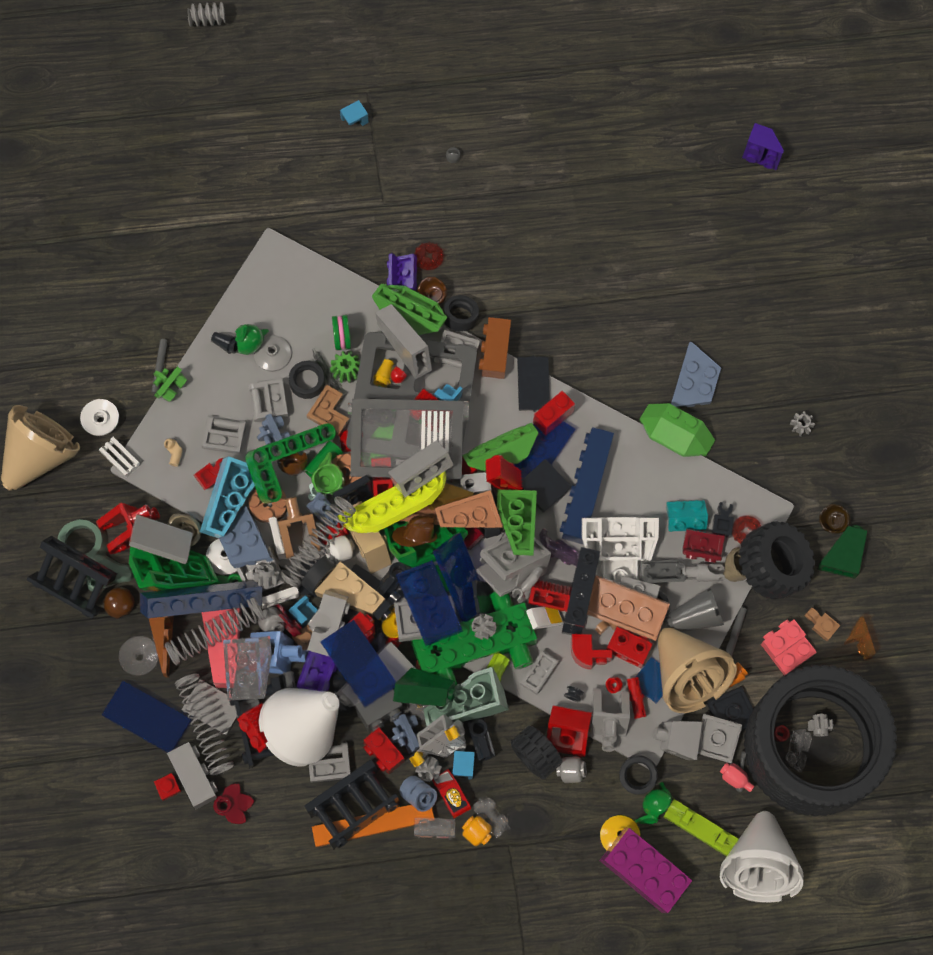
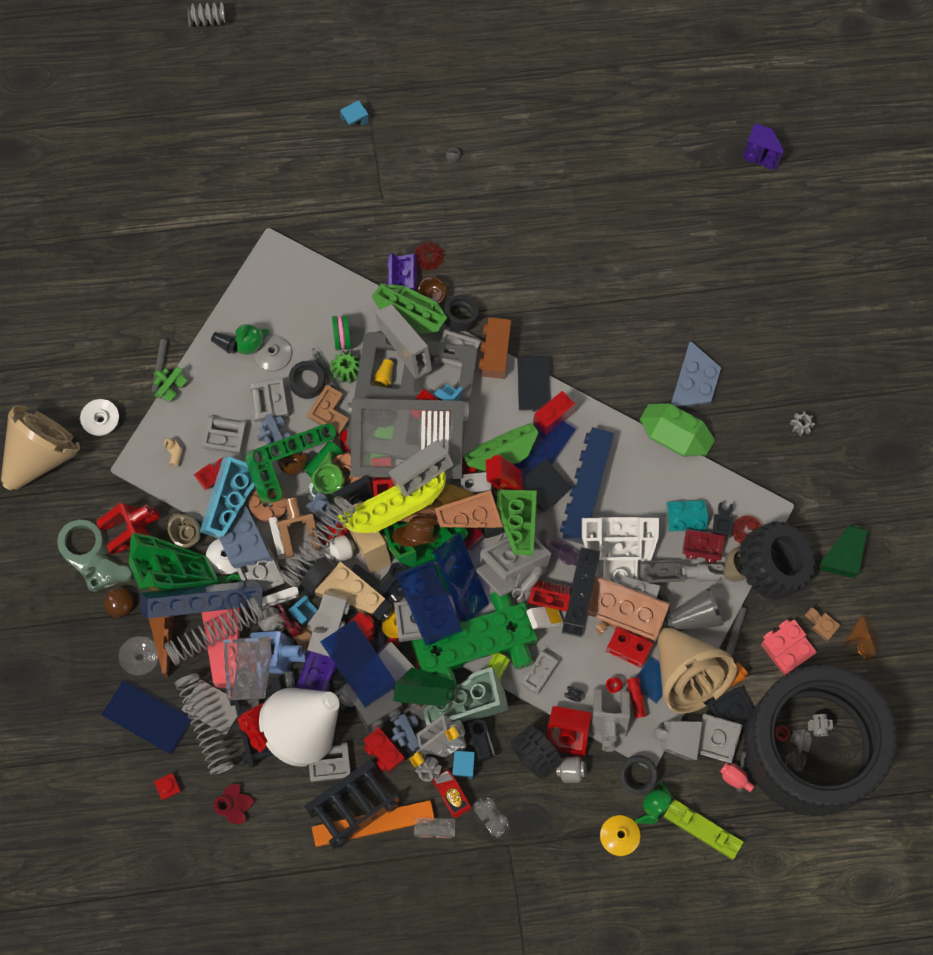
black fence [27,536,118,619] -> none
white tile [99,437,140,477] -> none
light grey tile [129,515,193,564] -> none
light grey brick [167,742,218,810] -> none
light grey gear [254,564,279,589] -> none
red hinge [391,366,407,383] -> none
sand blue wheel [400,776,437,812] -> none
light orange head [462,816,492,846] -> none
black piece [472,580,495,614] -> none
light grey gear [472,614,496,639] -> none
red brick [571,634,612,670] -> none
magenta brick [599,828,692,913] -> none
white cone [720,811,803,903] -> none
dark brown hair [819,504,850,534] -> none

